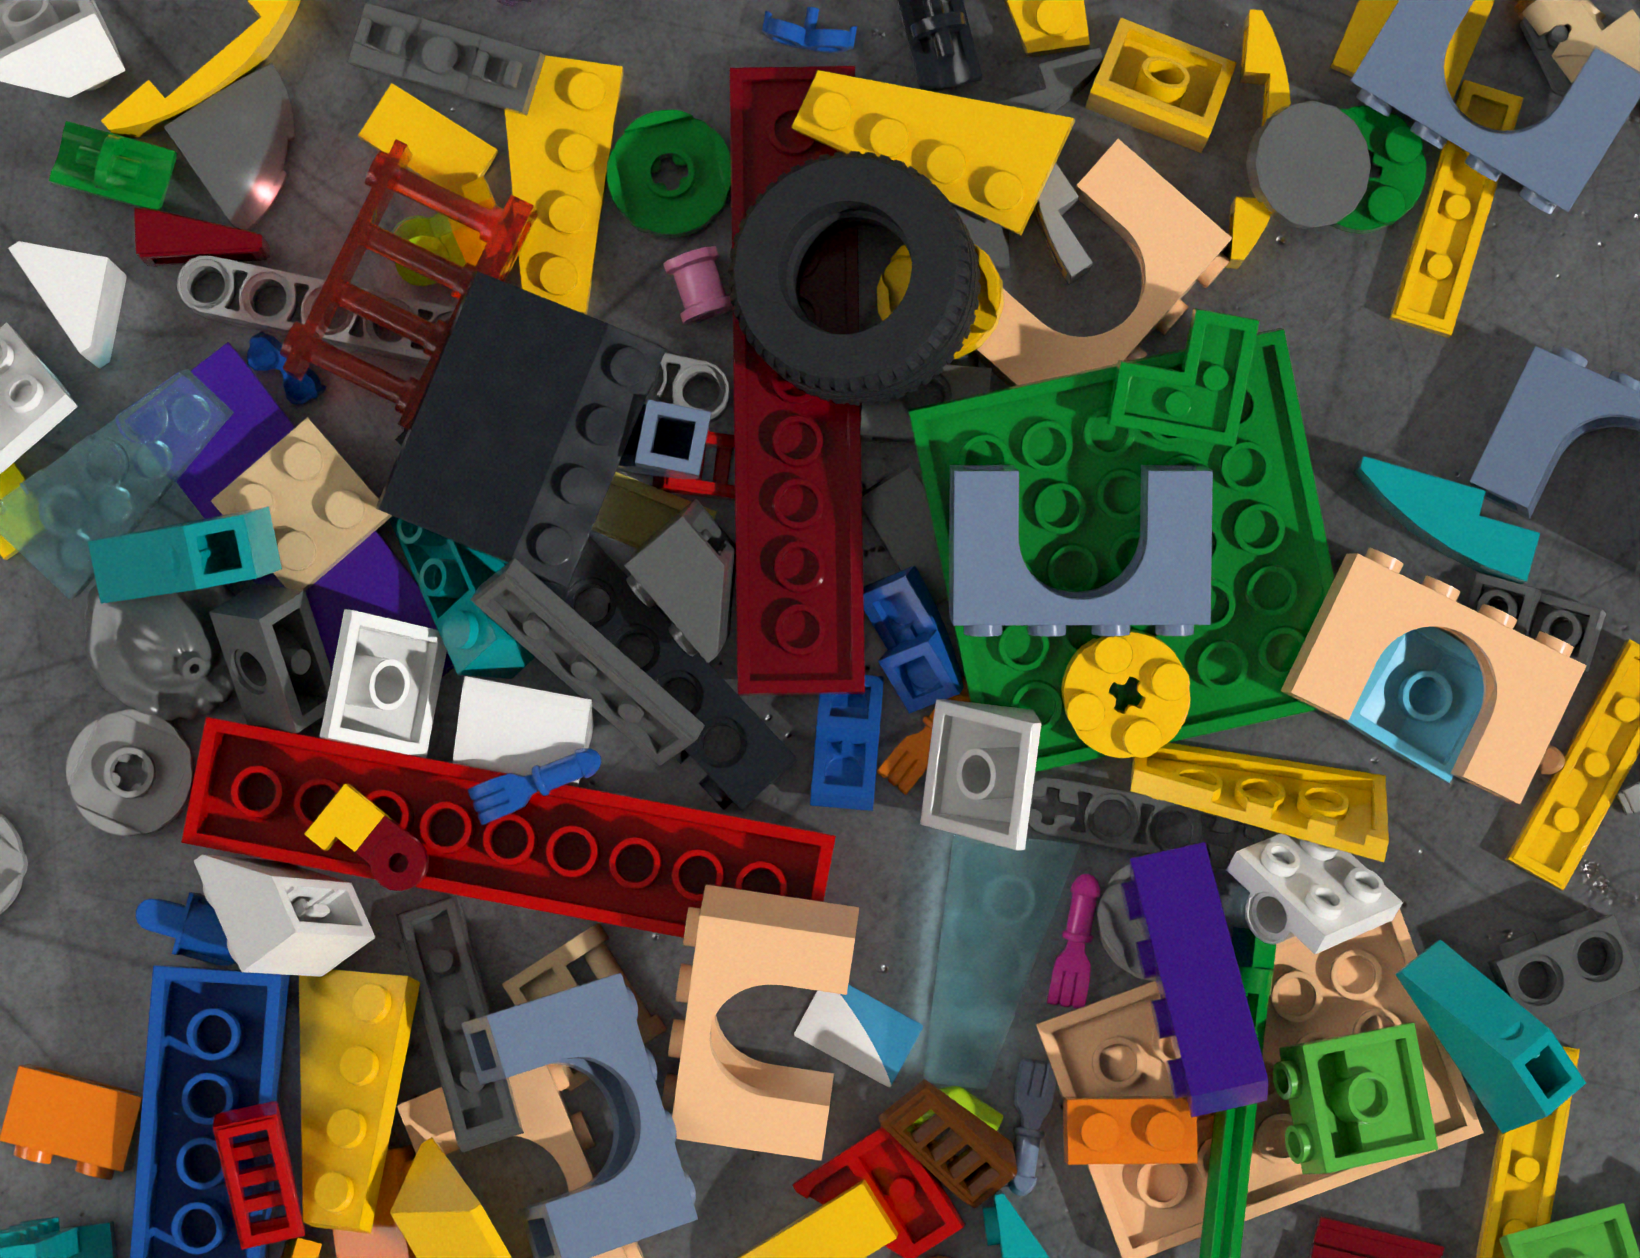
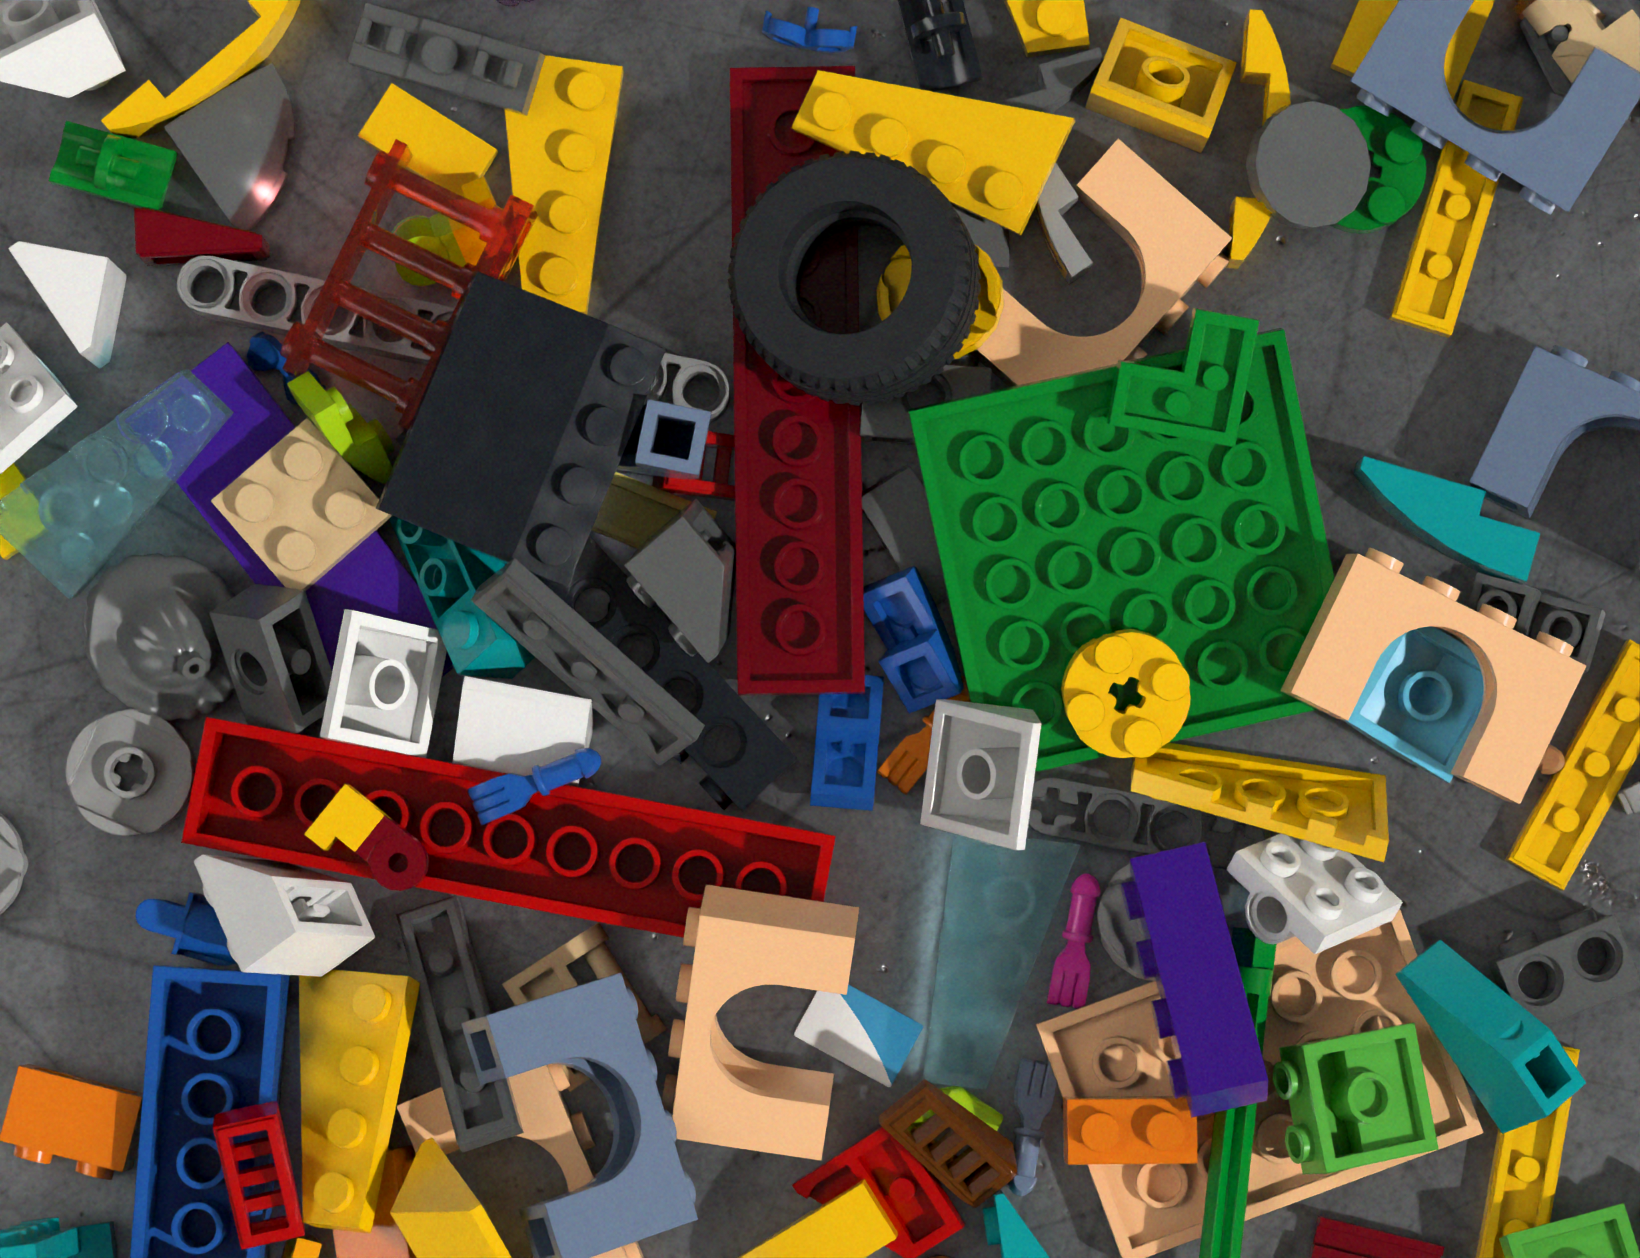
teal slope [87,506,282,604] -> none
green plate [607,110,731,238] -> none
bright pink bush [663,246,733,324] -> none
sand blue arch [949,465,1213,637] -> none
none -> lime slope [287,371,395,485]

